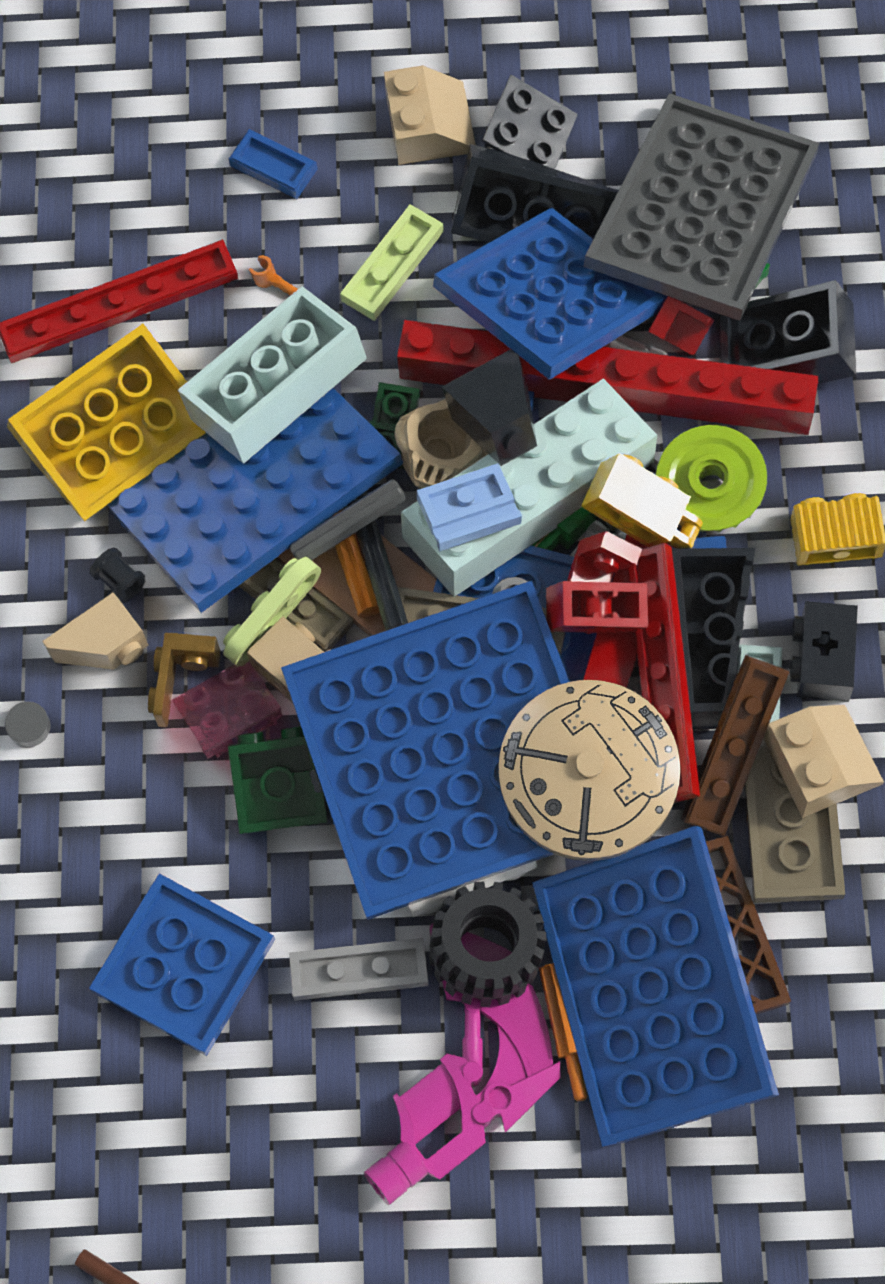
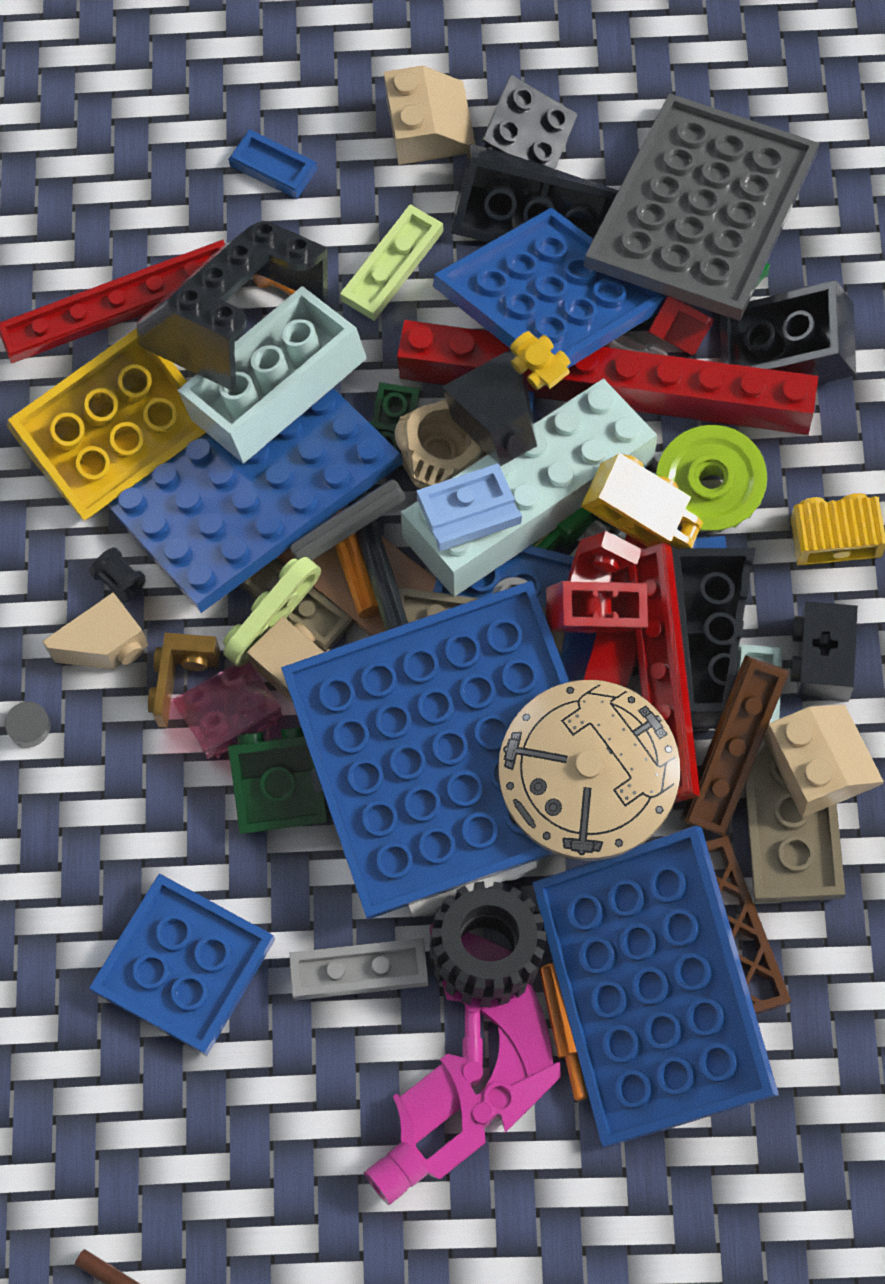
none -> black windscreen [137,221,328,390]
none -> yellow piece [510,331,571,390]

